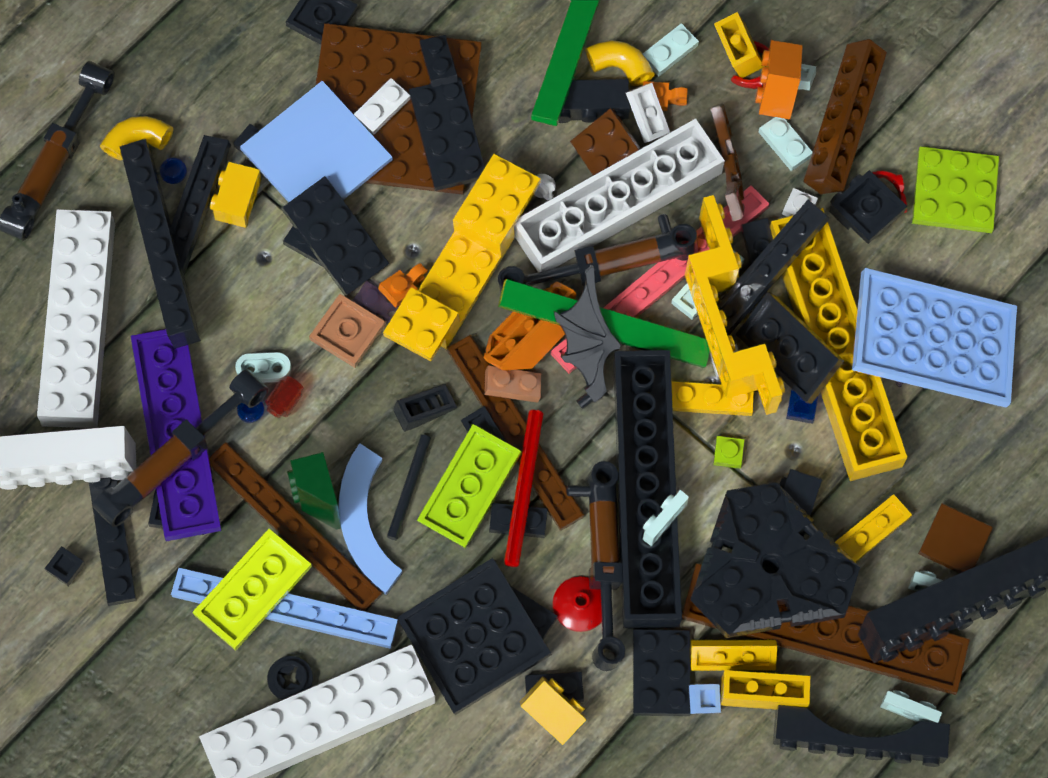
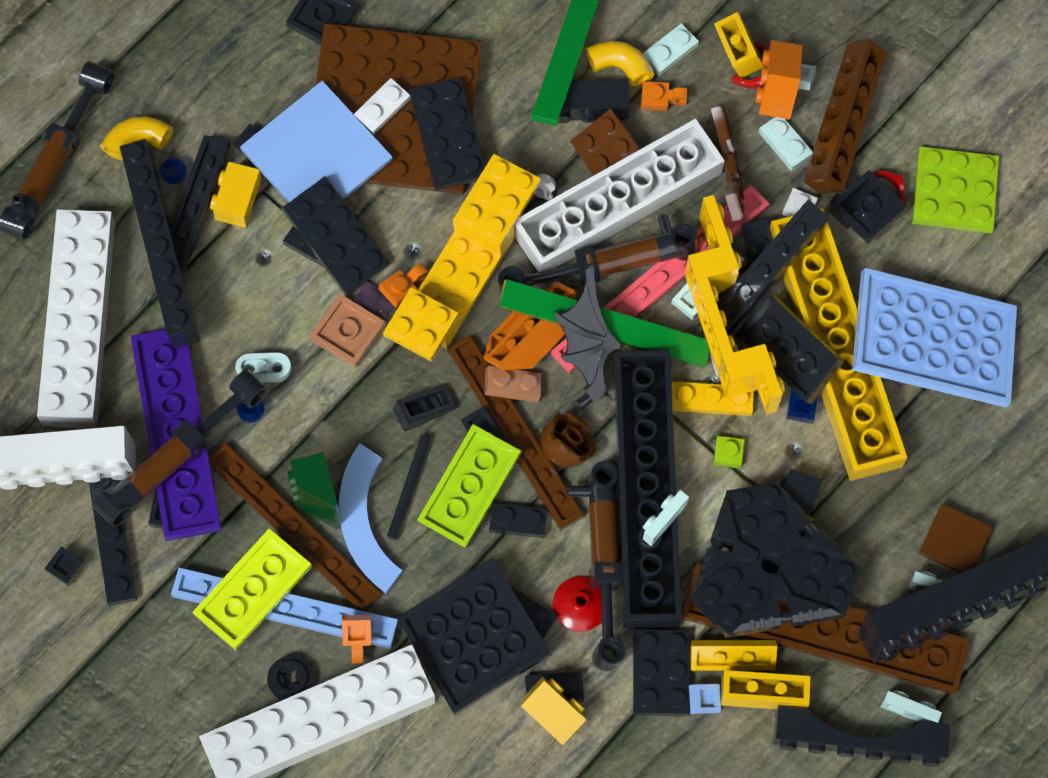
clear red brick [265,376,304,418] -> none
black plate [419,35,458,87] -> none
red axle [504,409,543,567] -> none
white plate [626,83,670,143] -> none
yellow plate [835,494,912,563] -> none
none -> orange plate [342,615,372,664]
none -> reddish brown cylinder [540,412,596,468]

